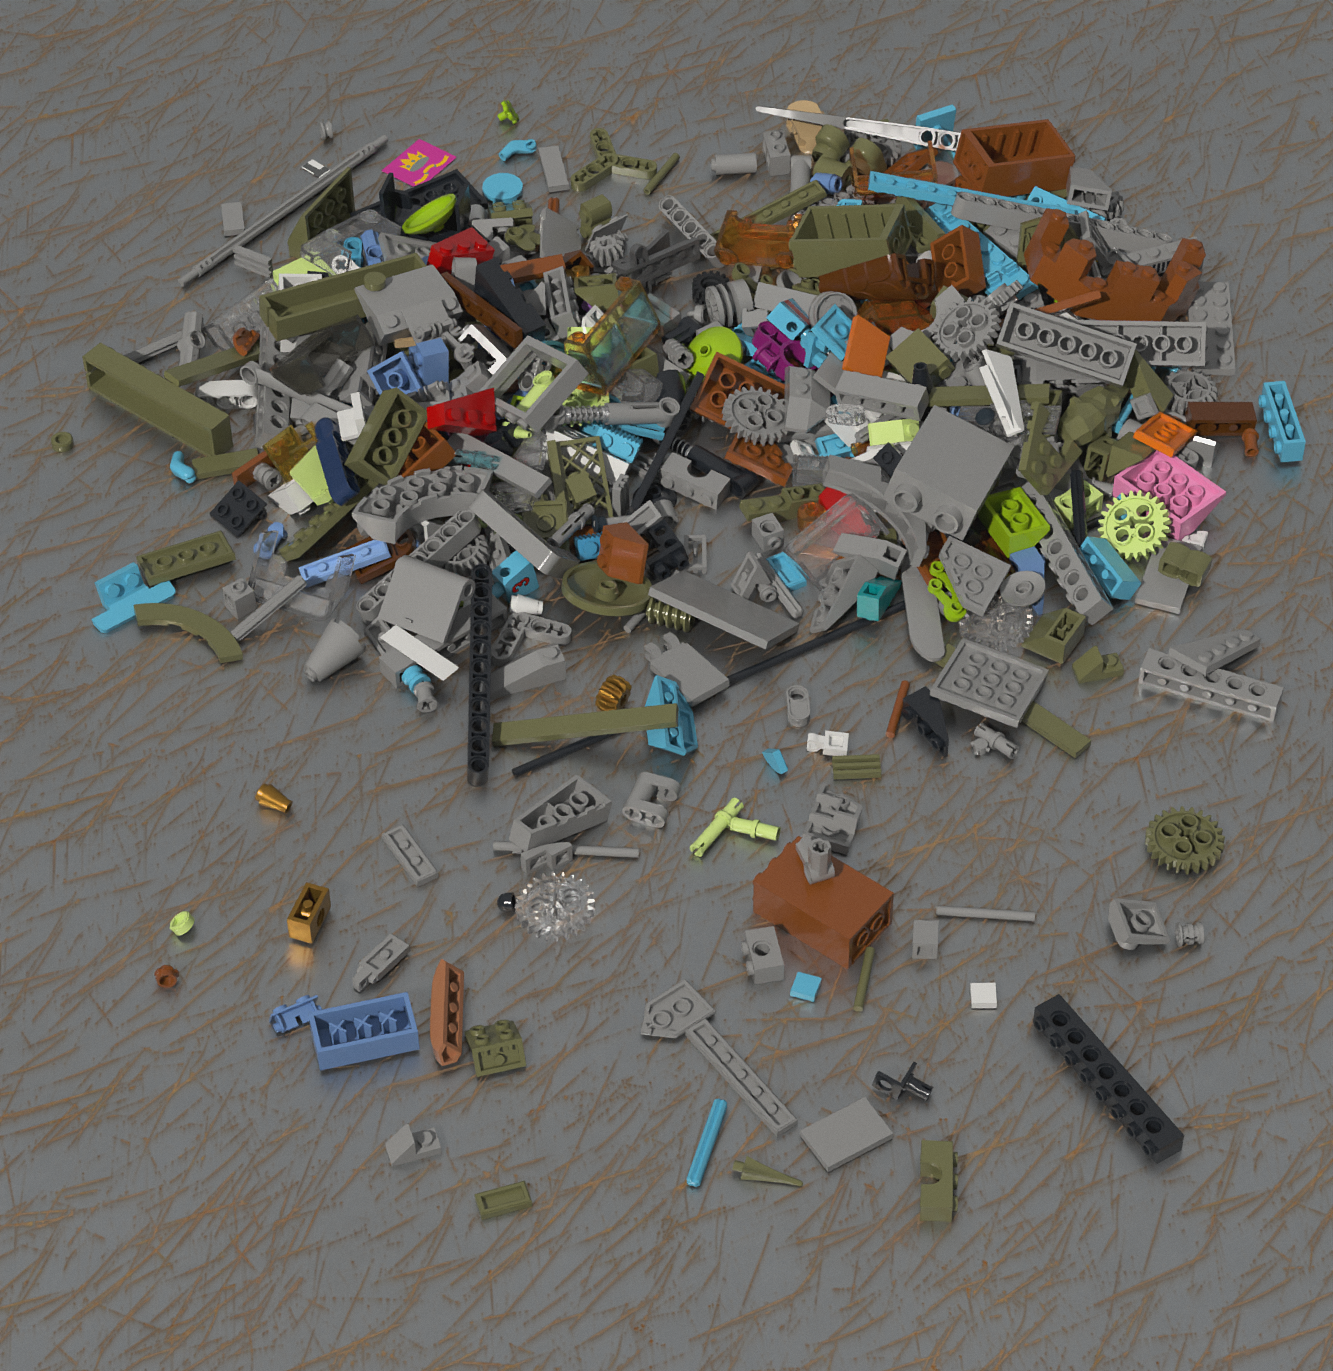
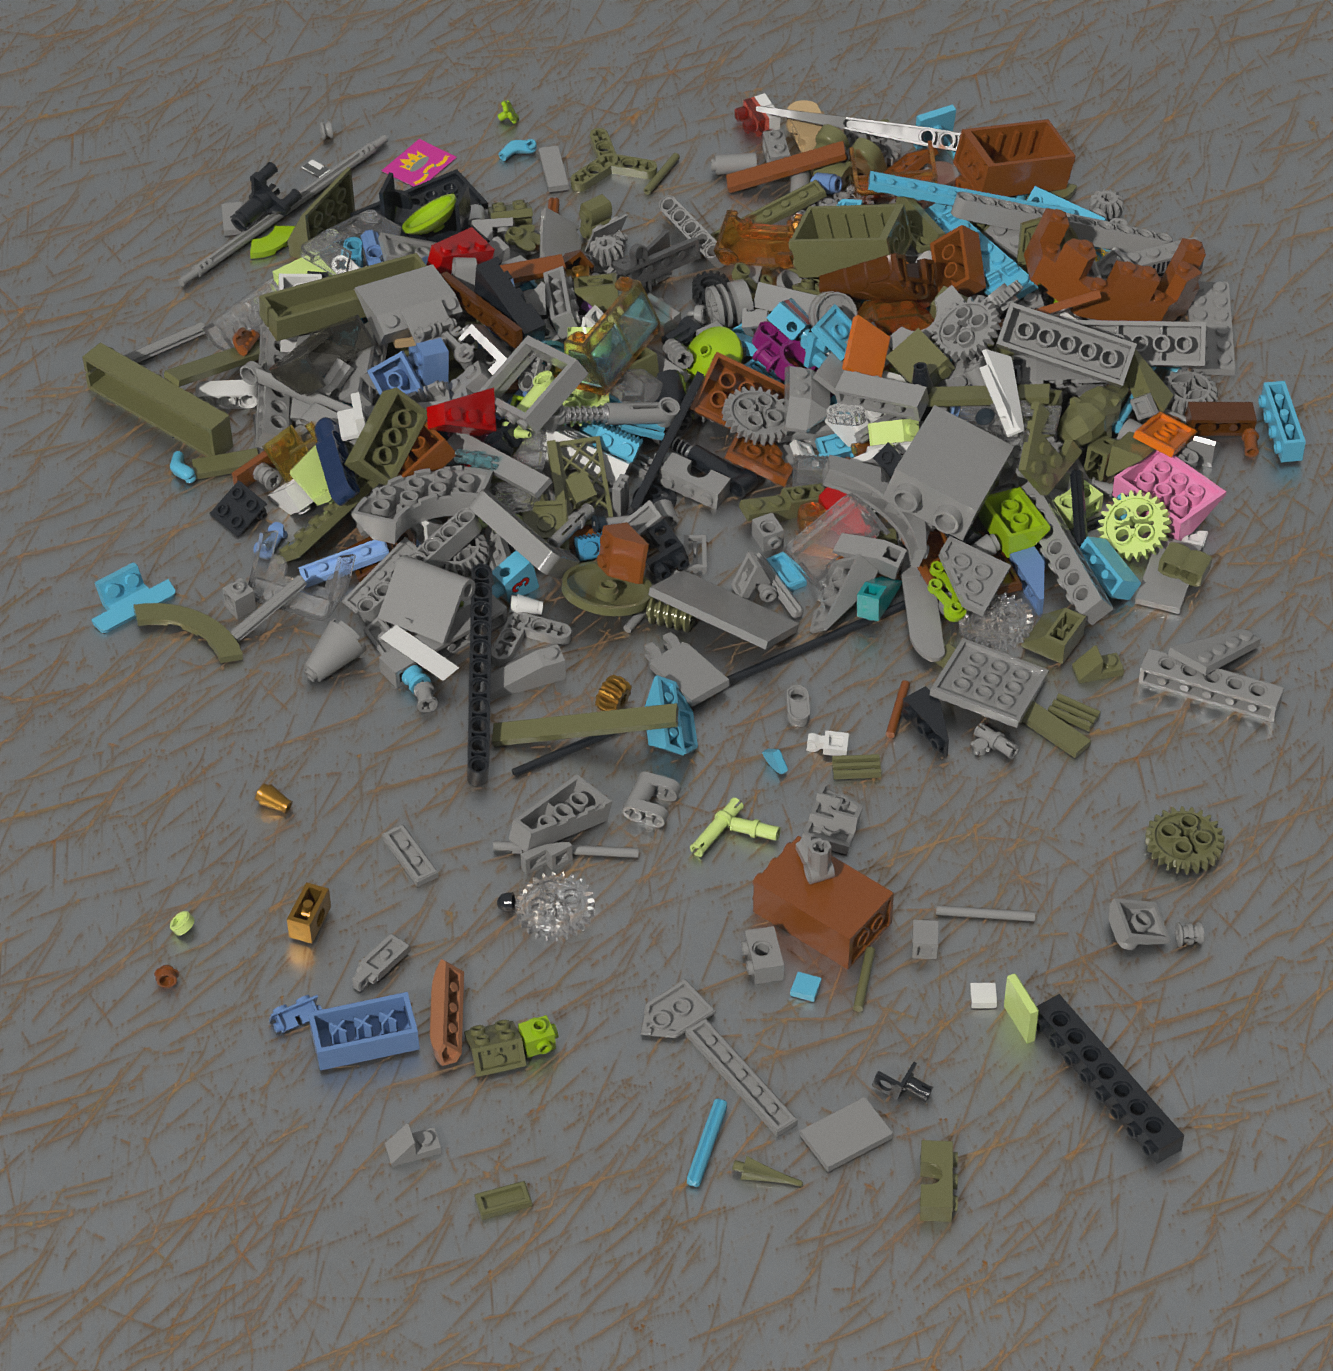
olive tile [51,432,74,452] -> none
olive tile [136,530,236,586] -> none
light grey piece [177,311,205,366] -> none
light grey tile [233,245,273,278] -> none
olive tile [364,272,386,291] -> none
medium azure tile [482,173,523,205] -> none
light grey dish [1000,571,1046,606] -> none
light grey slope [1066,166,1112,211] -> none
light grey wing [1079,210,1110,267] -> none
none -> black wheel [230,162,302,232]
none -> lime tile [250,226,295,259]
none -> light grey tile [342,537,418,617]
none -> lime brick [518,1015,559,1058]
none -> dark orange tile [726,141,847,193]
none -> clear red hips [735,93,781,137]
none -> light grey cone [971,534,1000,556]
none -> yellowish green tile [1004,973,1039,1044]
none -> olive tile [1048,693,1101,732]

